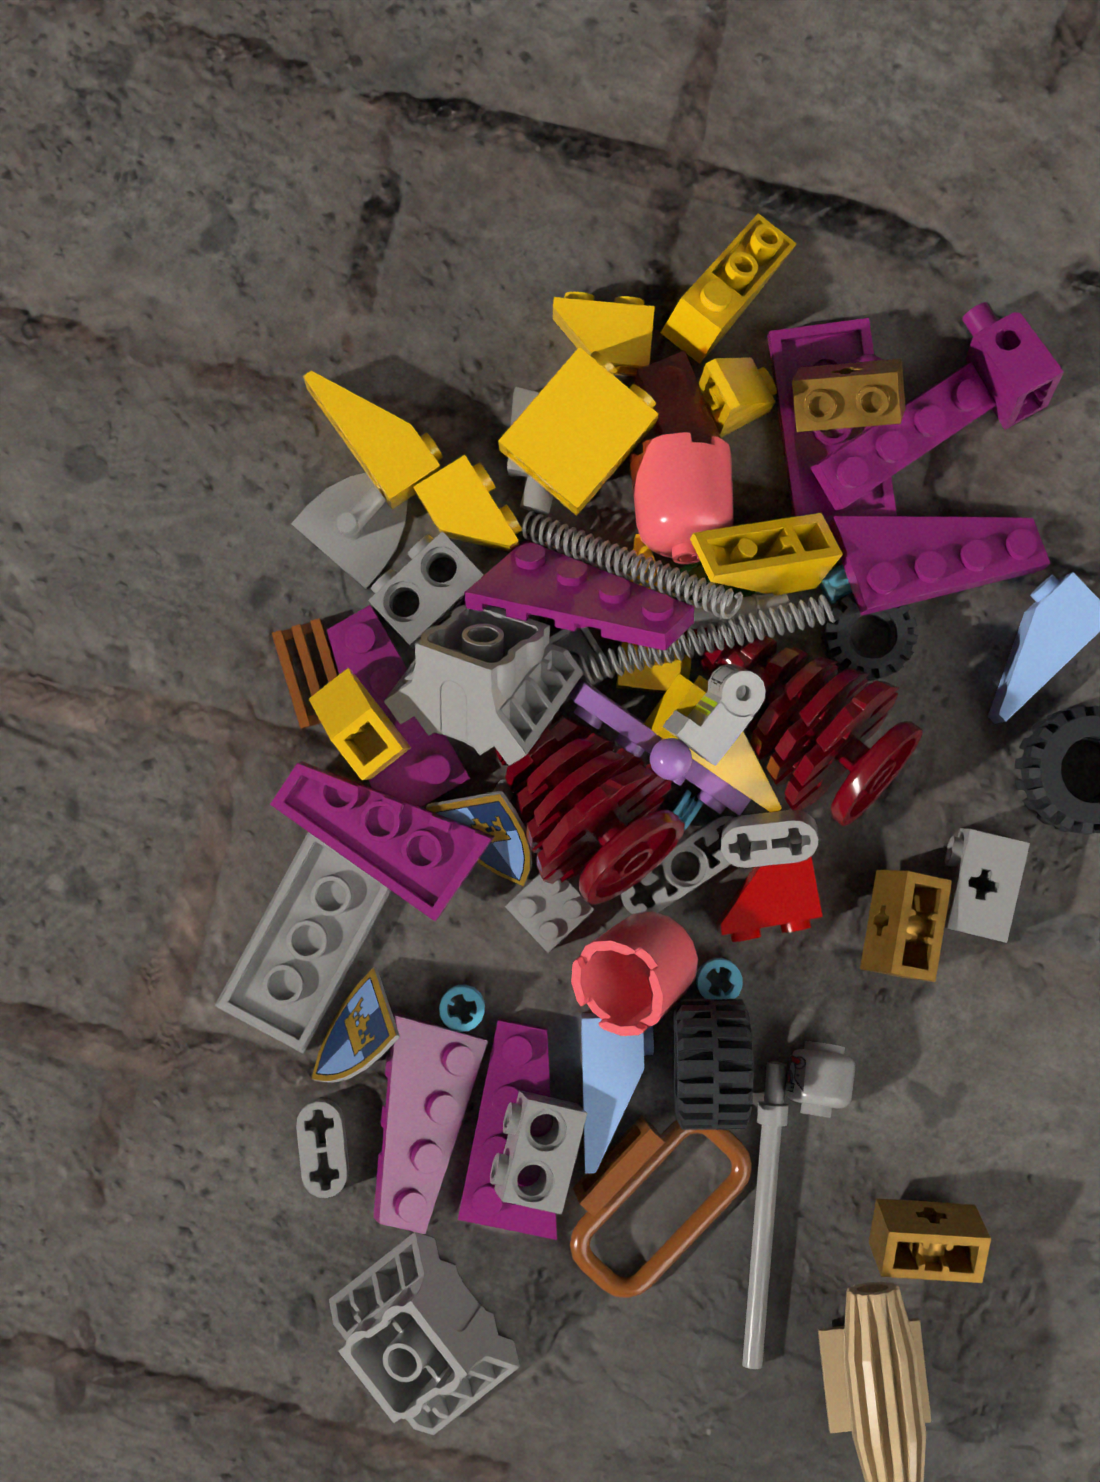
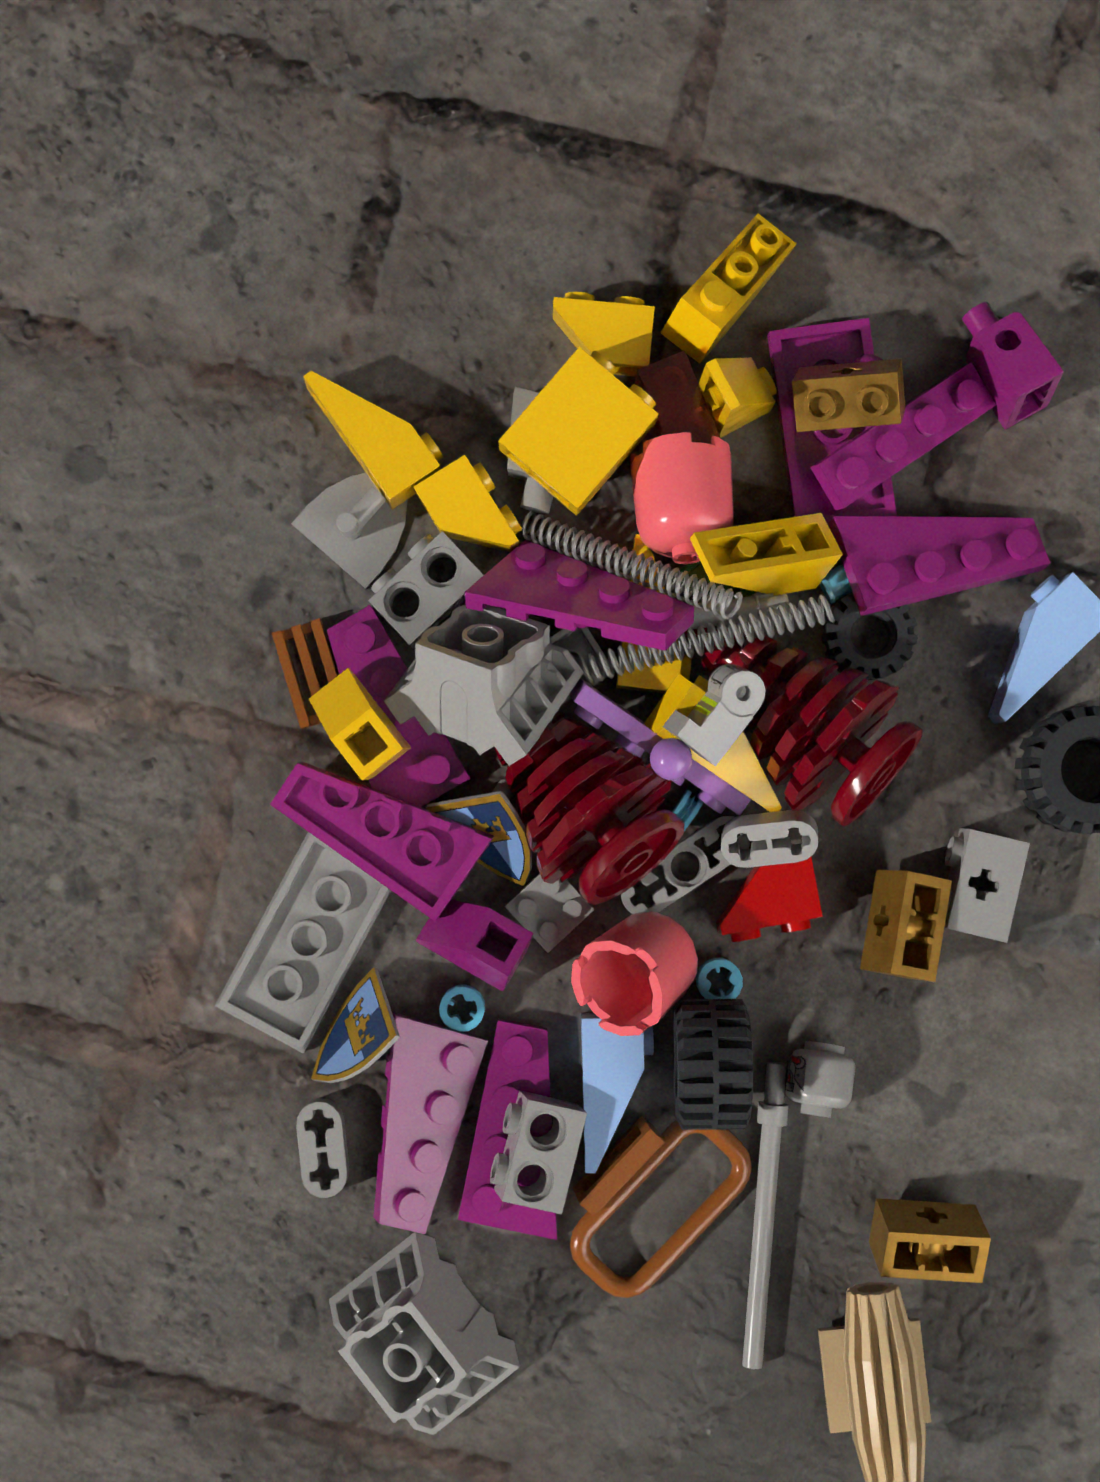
none -> magenta slope [416,900,534,992]

